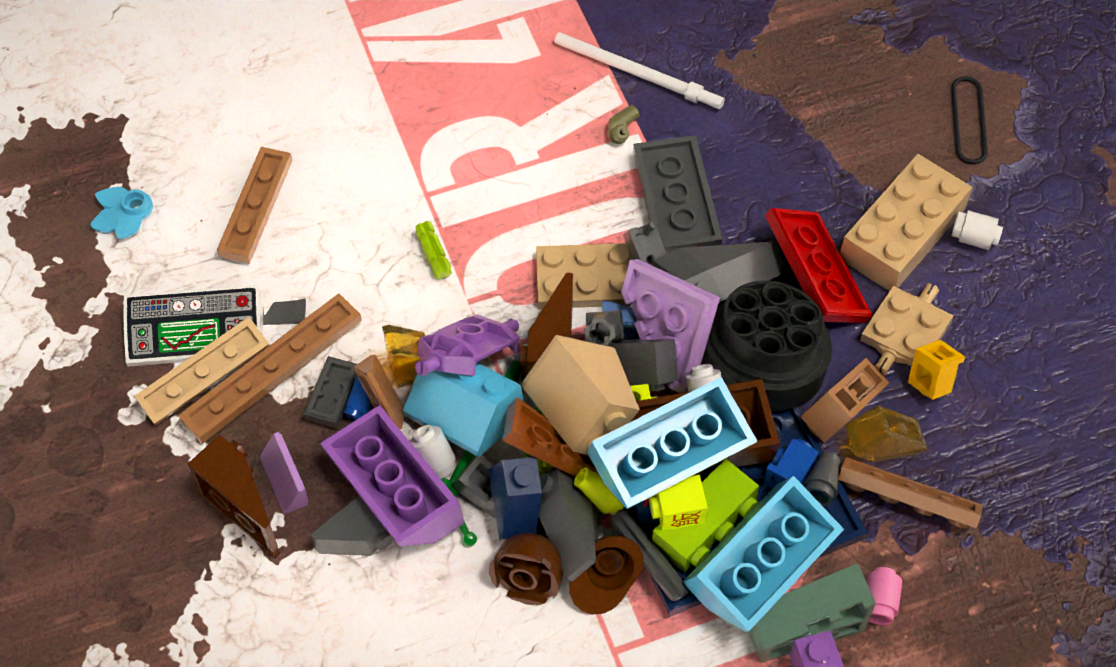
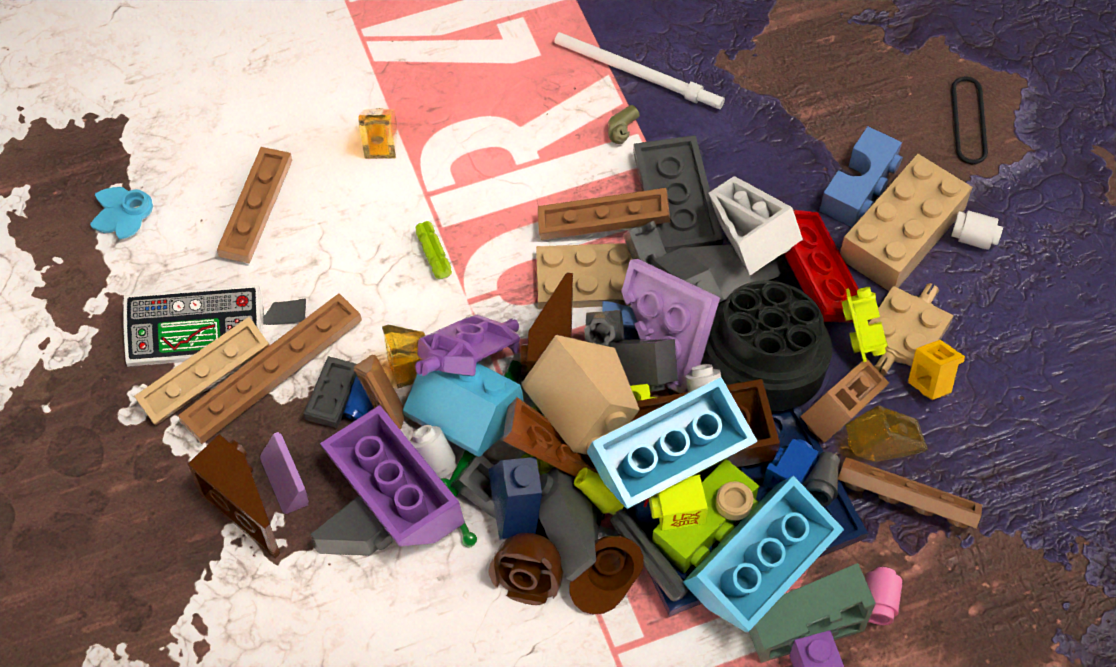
none -> clear yellow slope [358,108,397,159]
none -> medium nougat plate [538,188,670,240]
none -> white wedge [708,176,803,275]
none -> tan tile [716,481,754,520]
none -> medium blue arch [819,126,903,227]
none -> neon yellow hinge [841,287,888,362]

